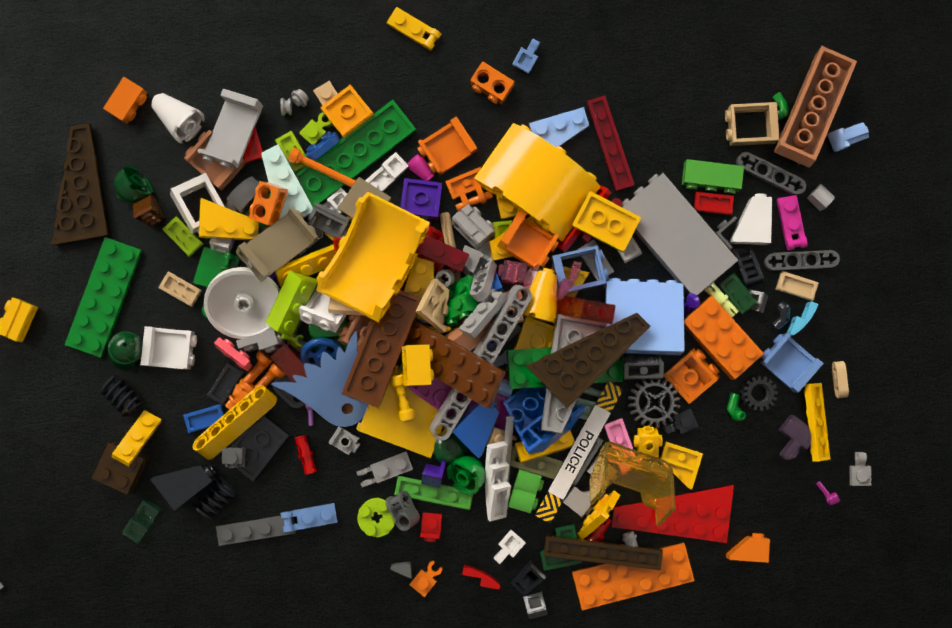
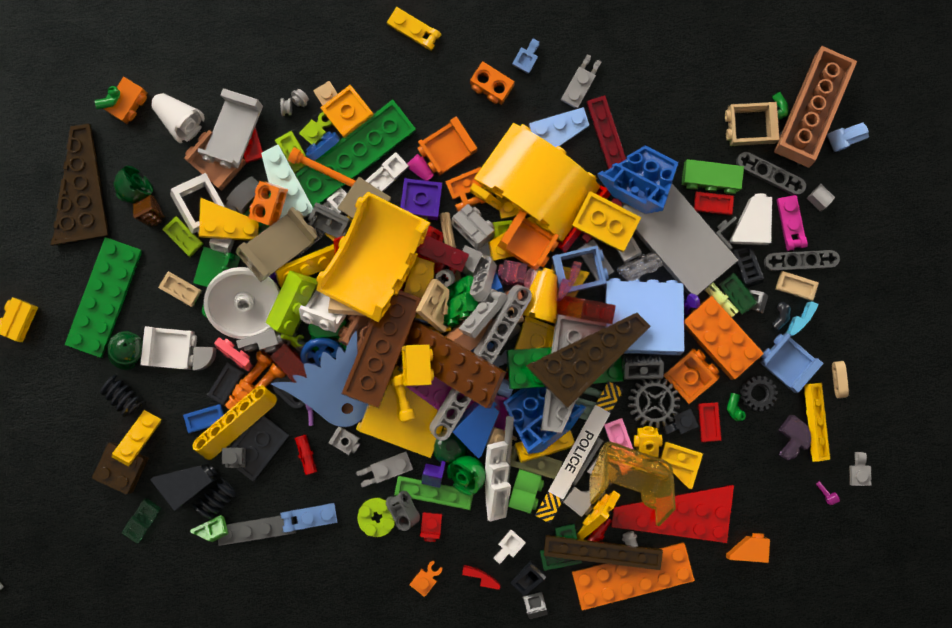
dark grey slope [391,561,412,578] -> none
none -> green arm [95,86,120,109]
none -> bright green tile [190,515,228,542]
none -> light grey brick [193,347,217,371]
none -> yellow tile [470,183,503,210]
none -> light grey hinge [561,54,601,109]
none -> blue wedge [597,145,678,214]
none -> clear plate [617,252,663,281]
none -> red tile [698,402,721,442]

